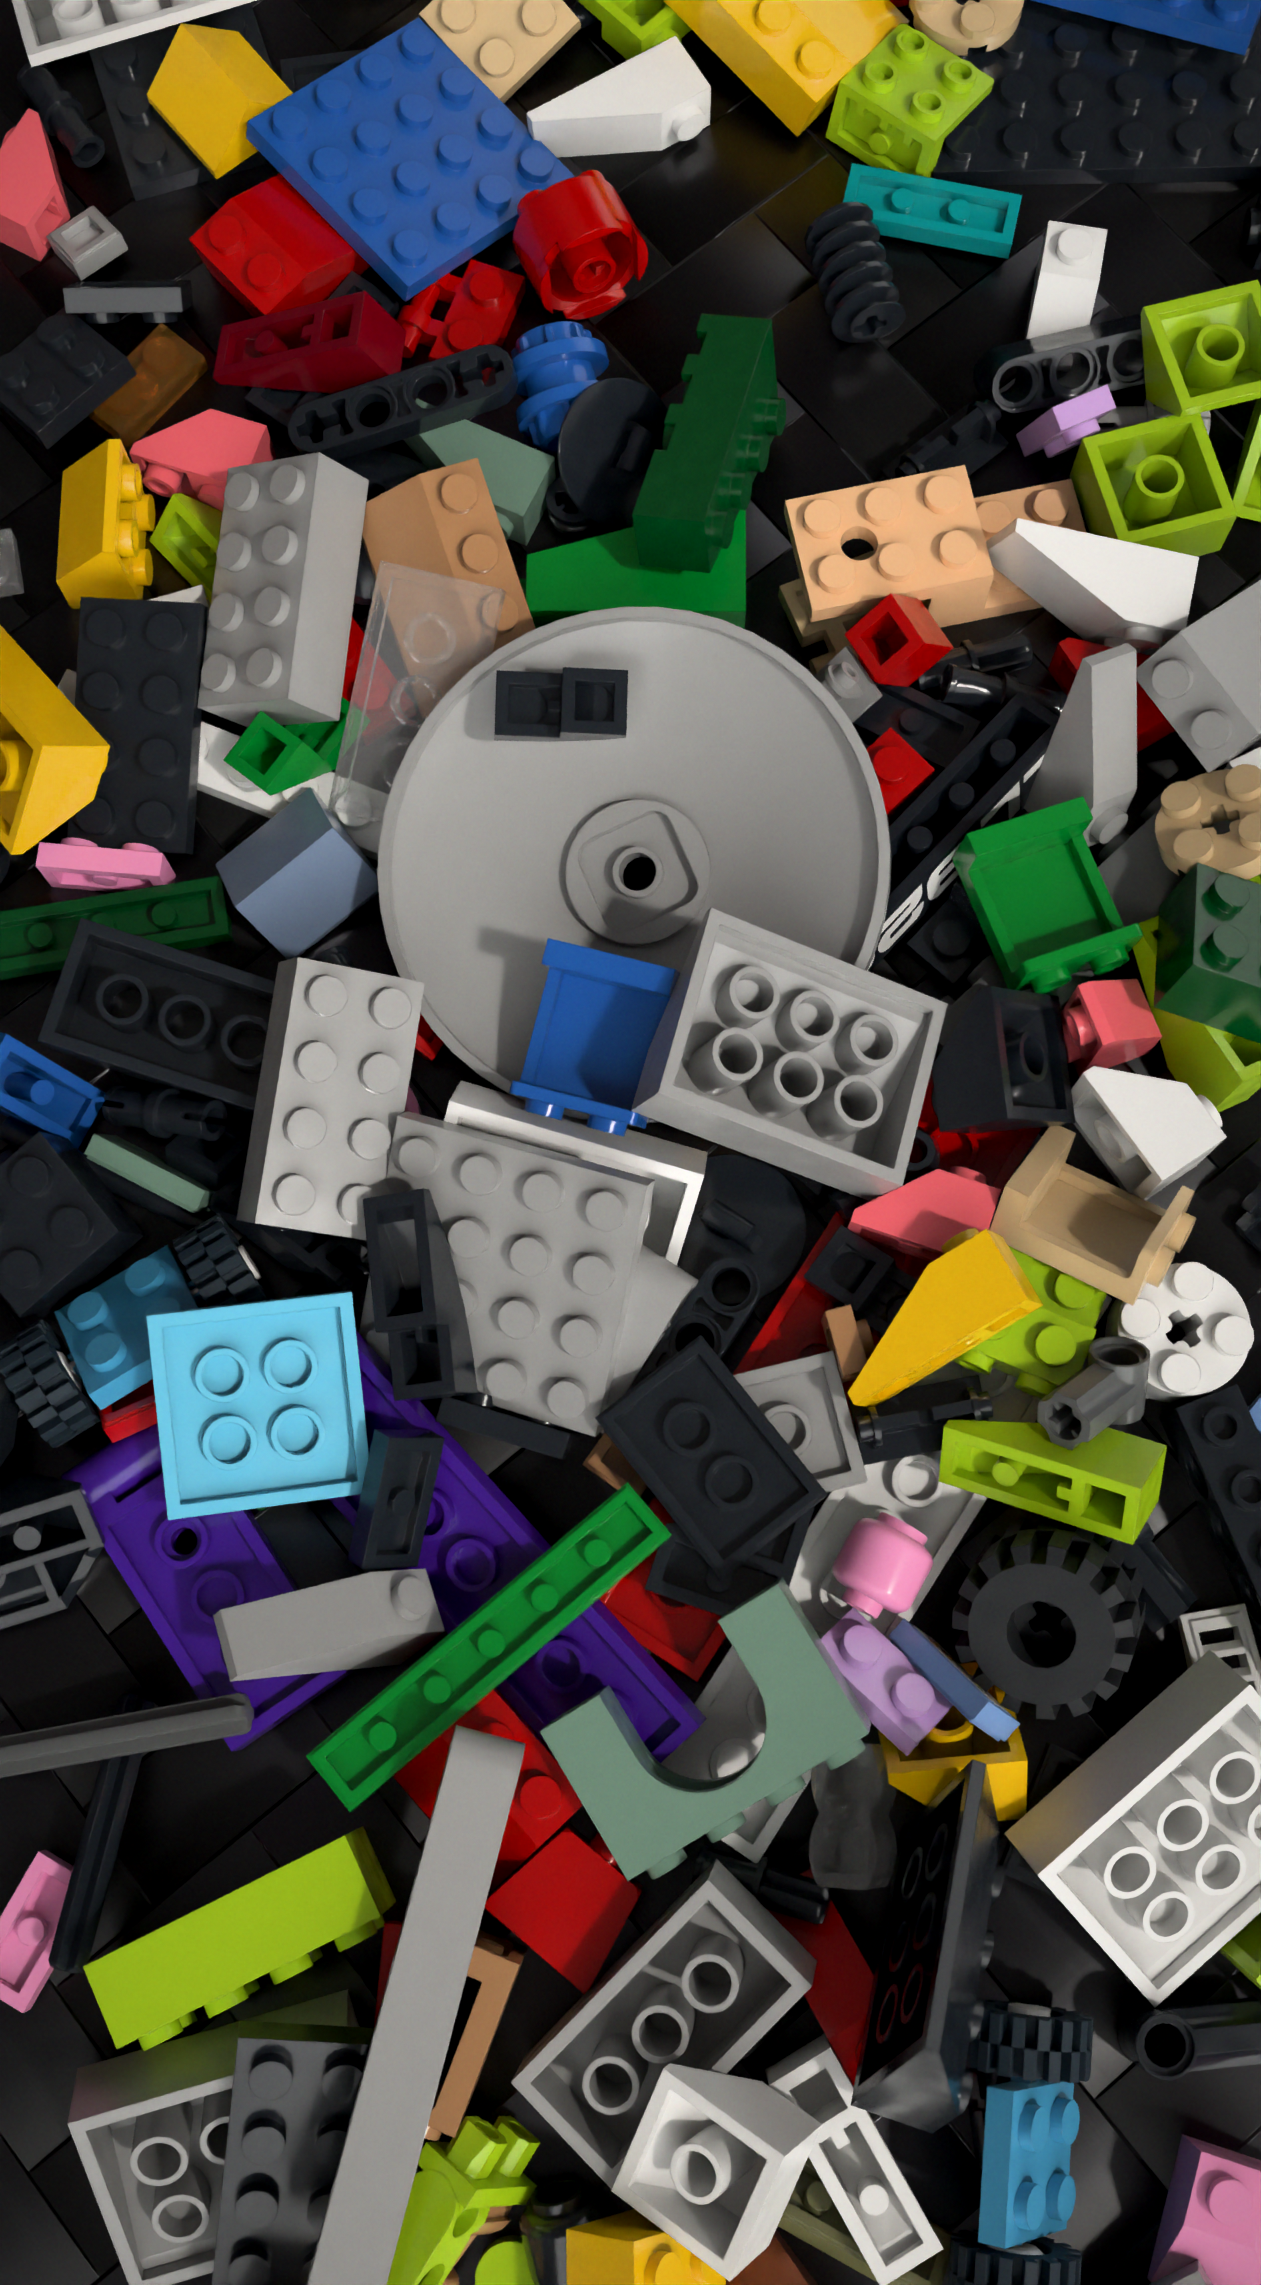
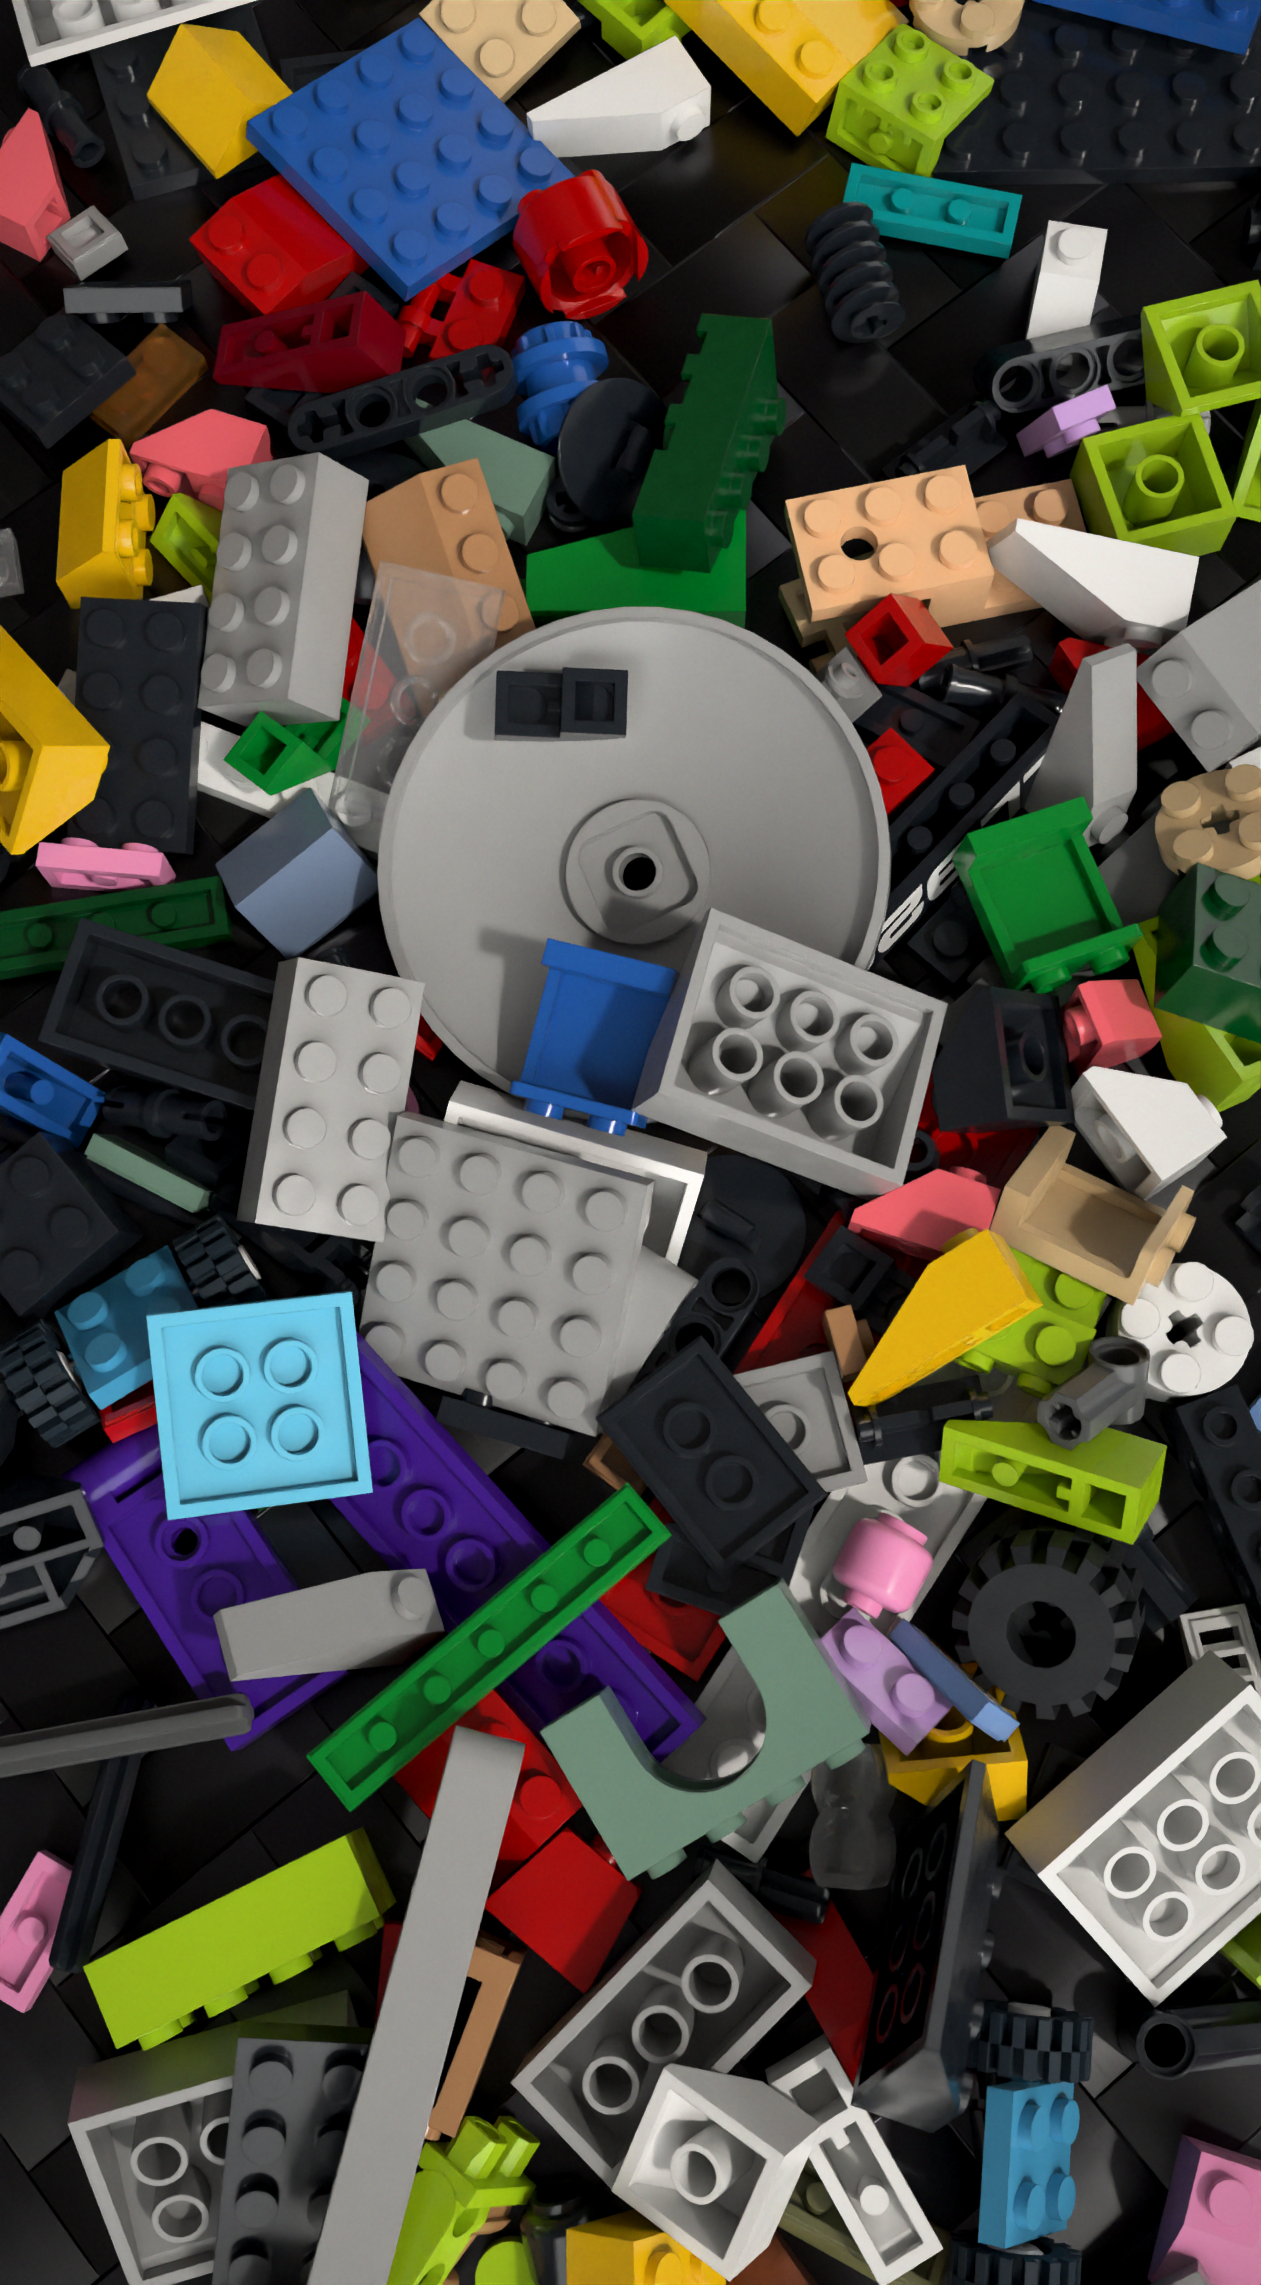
black plate [348,1429,445,1569] -> none
black slope [363,1188,478,1401] -> none

